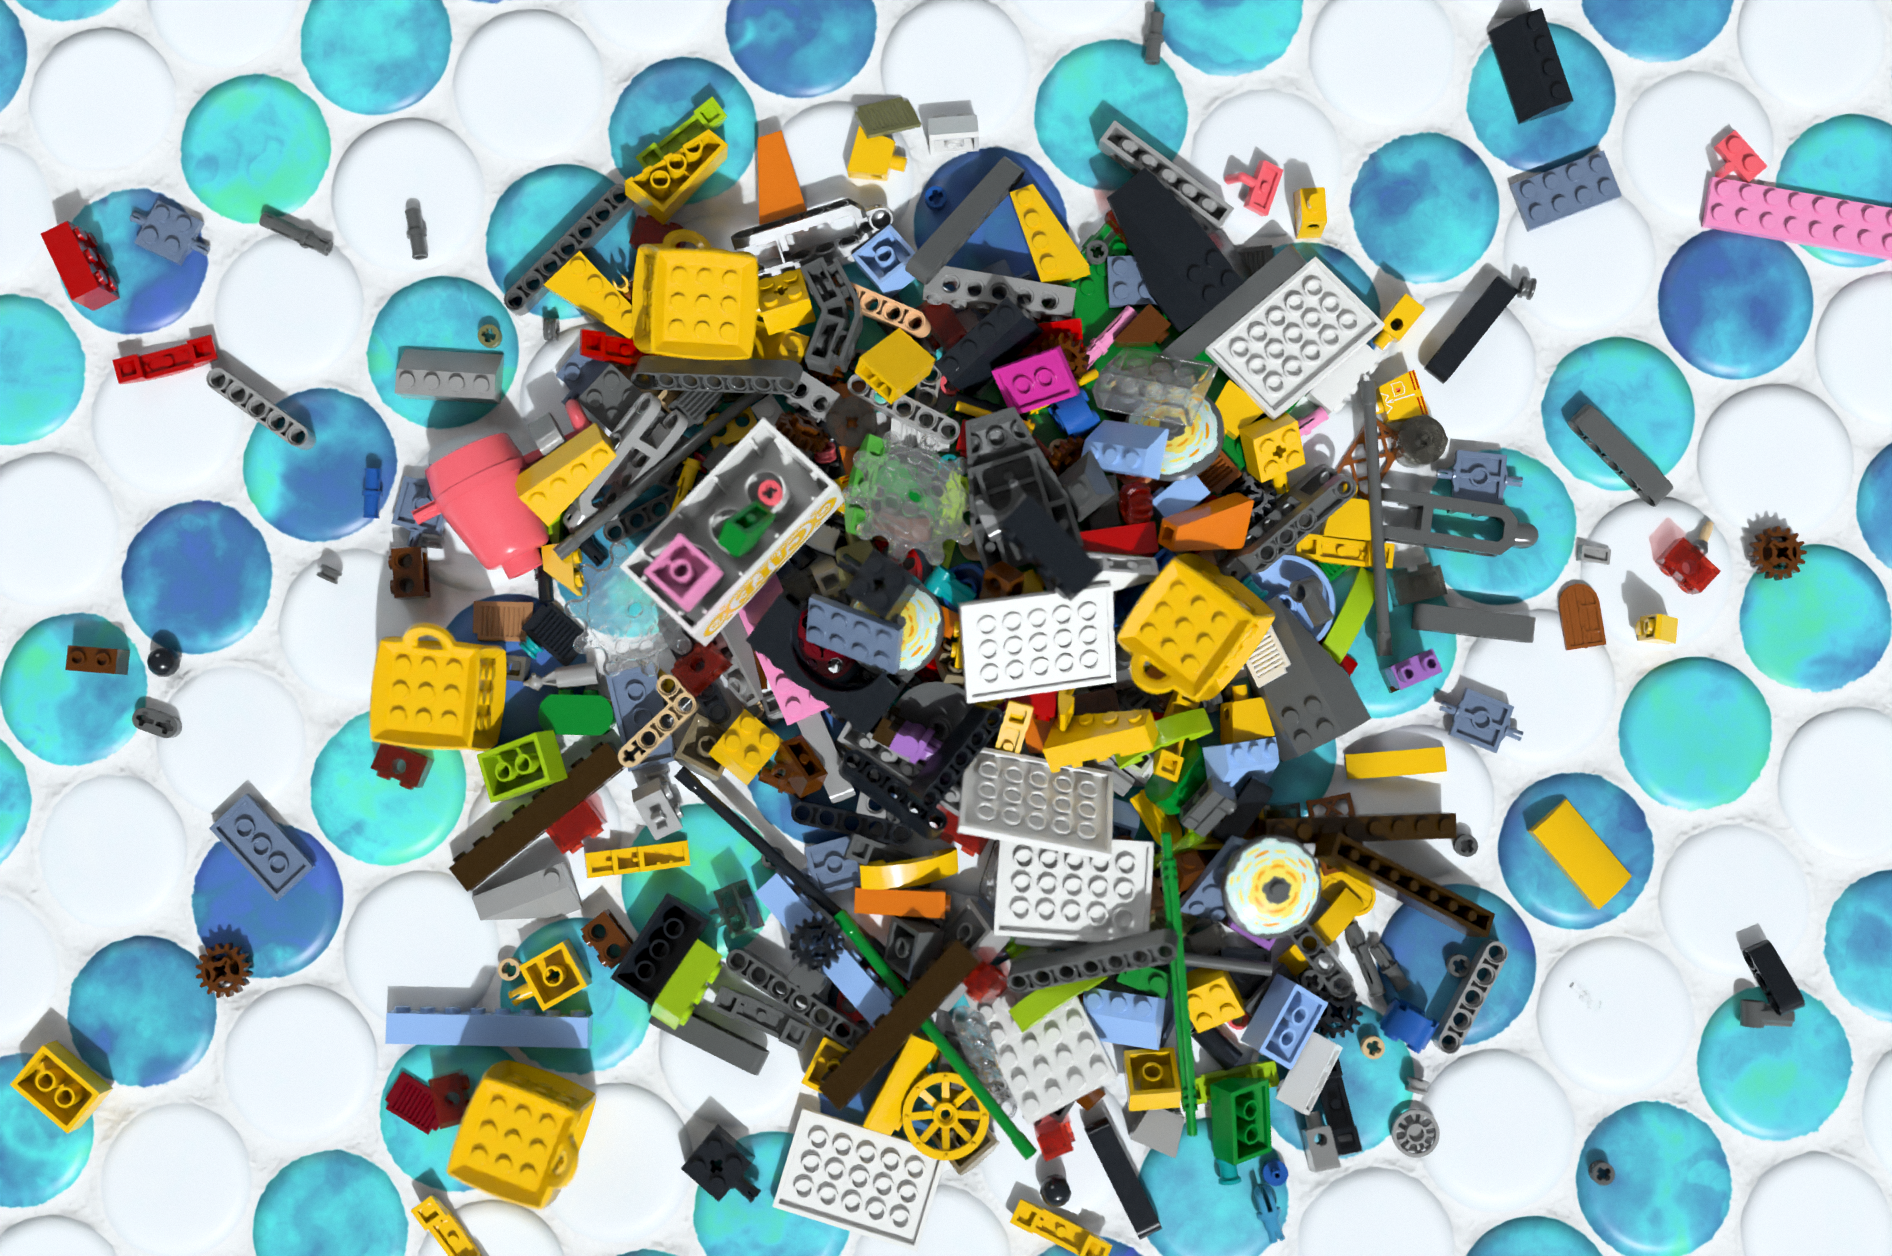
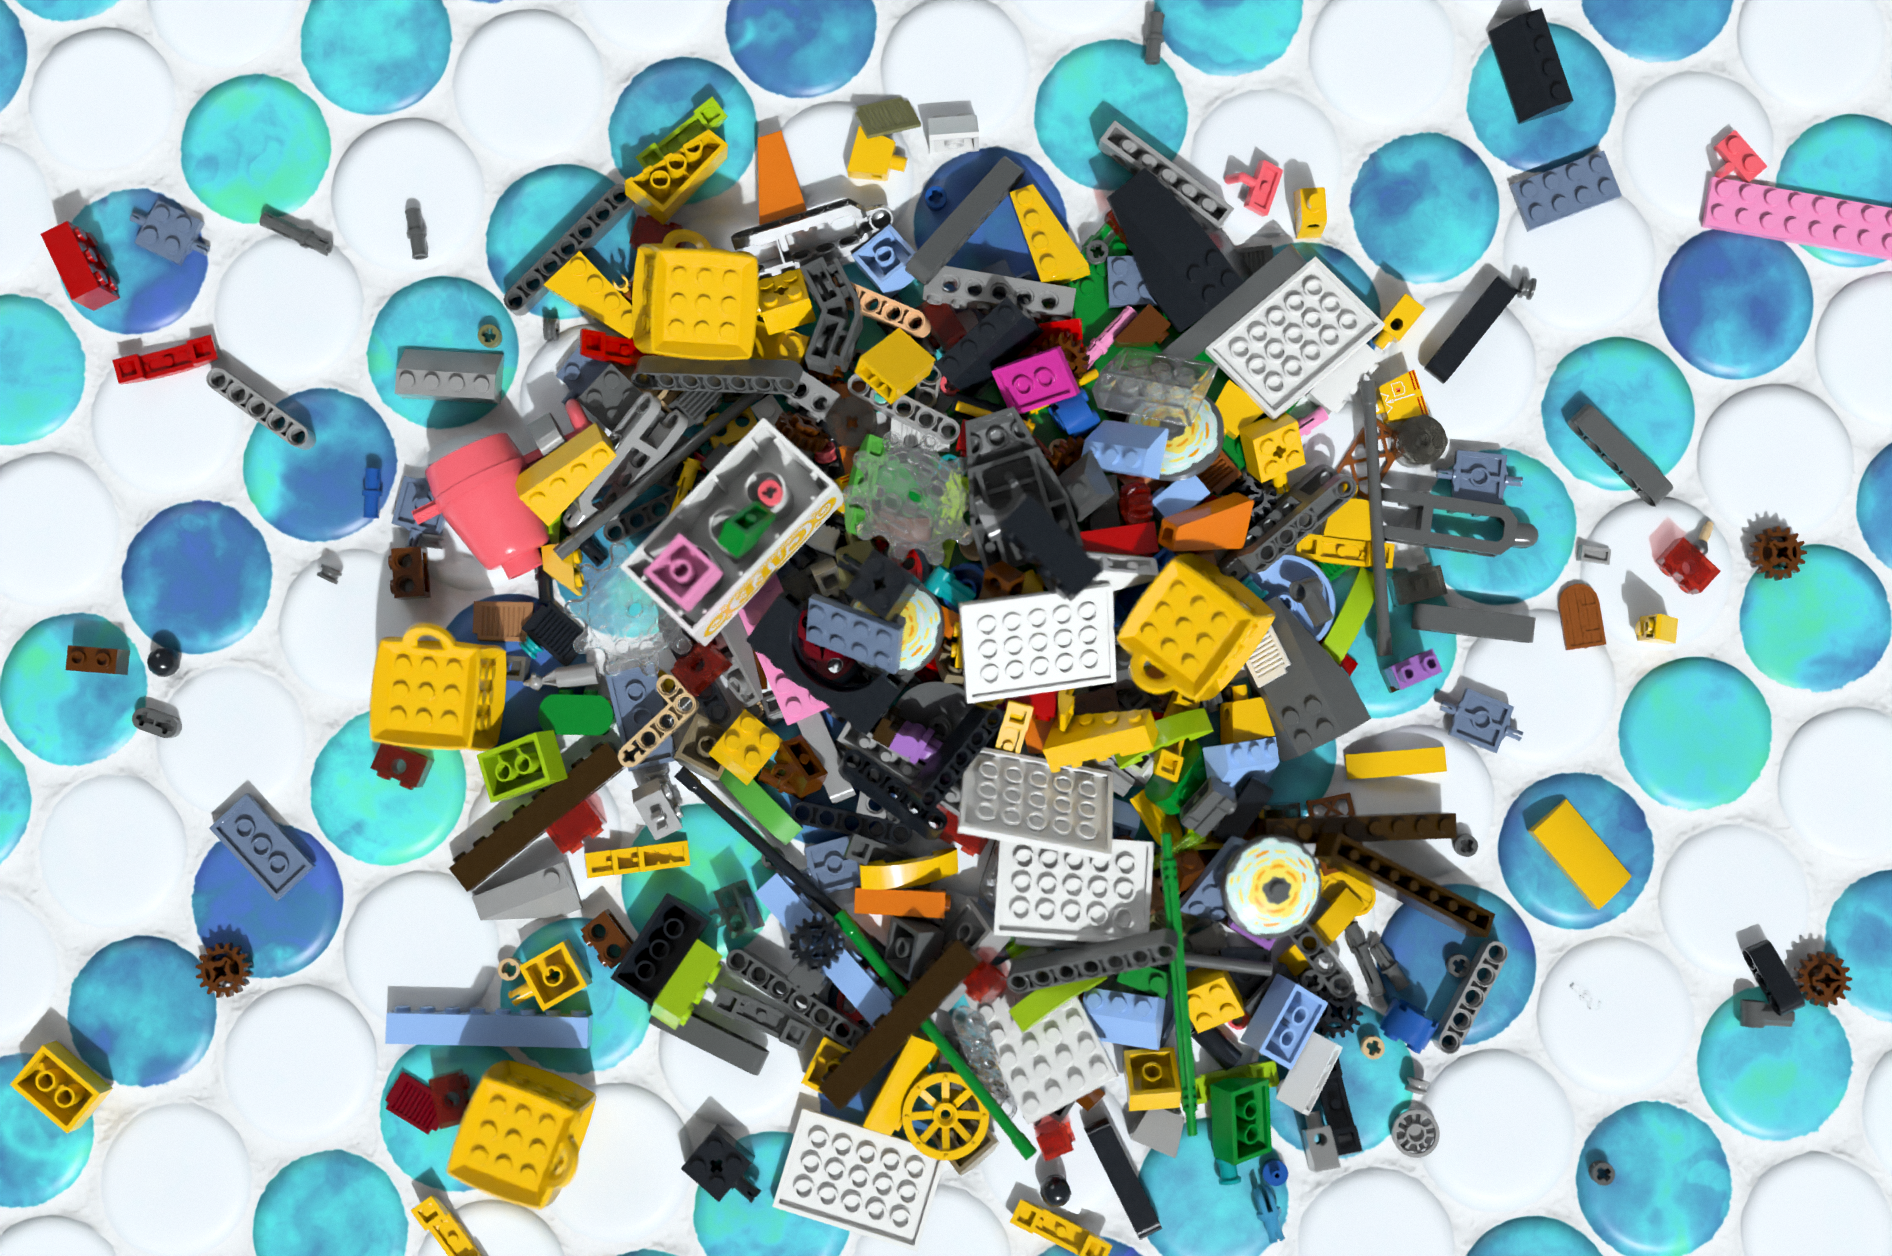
none -> bright green slope [719,768,803,846]
none -> reddish brown gear [1793,951,1852,1007]

